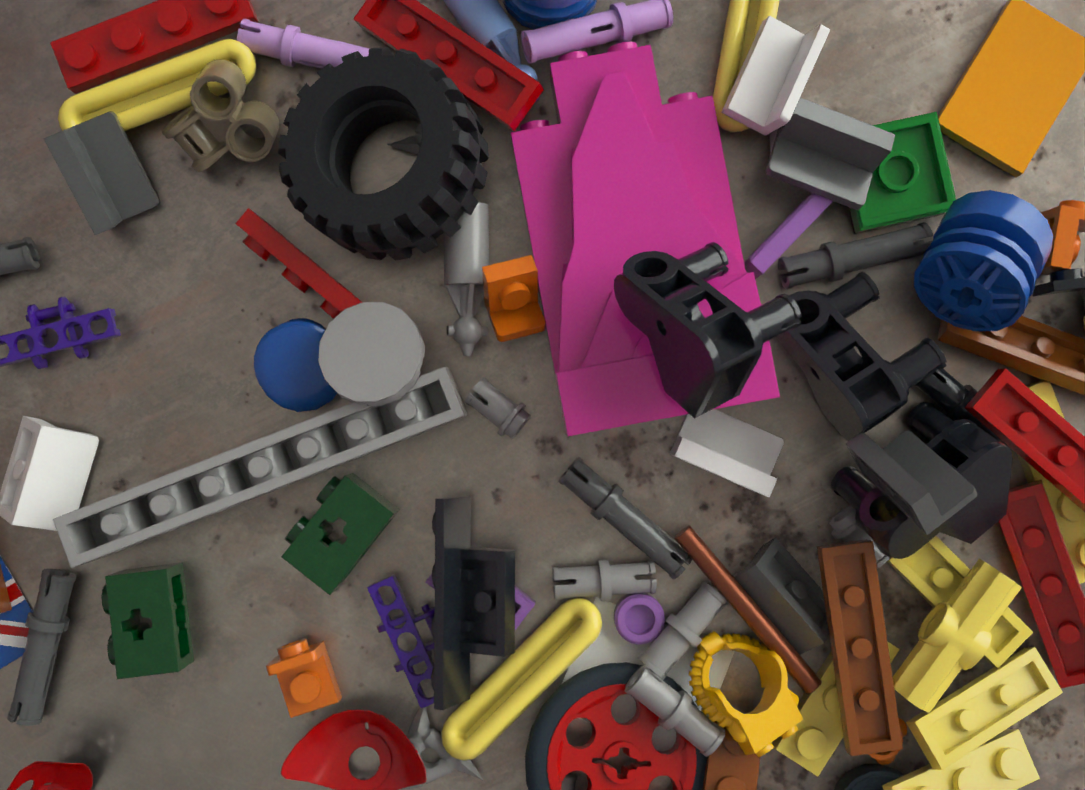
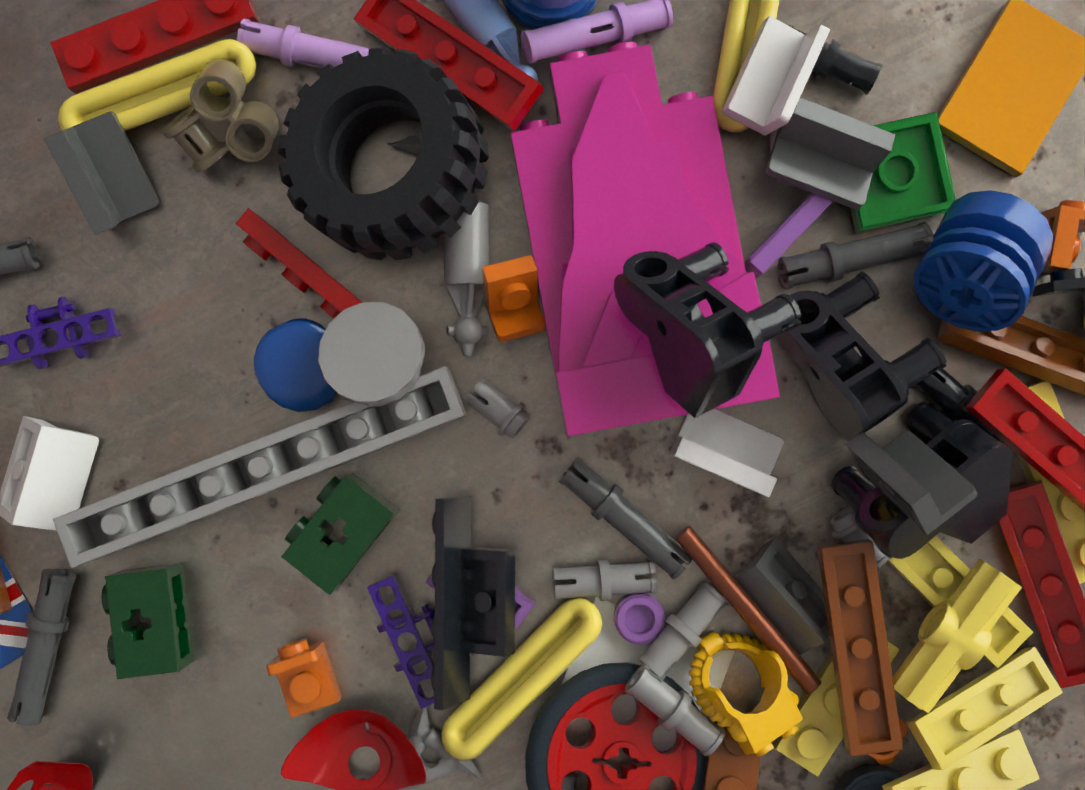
none -> black pin [789,25,883,95]

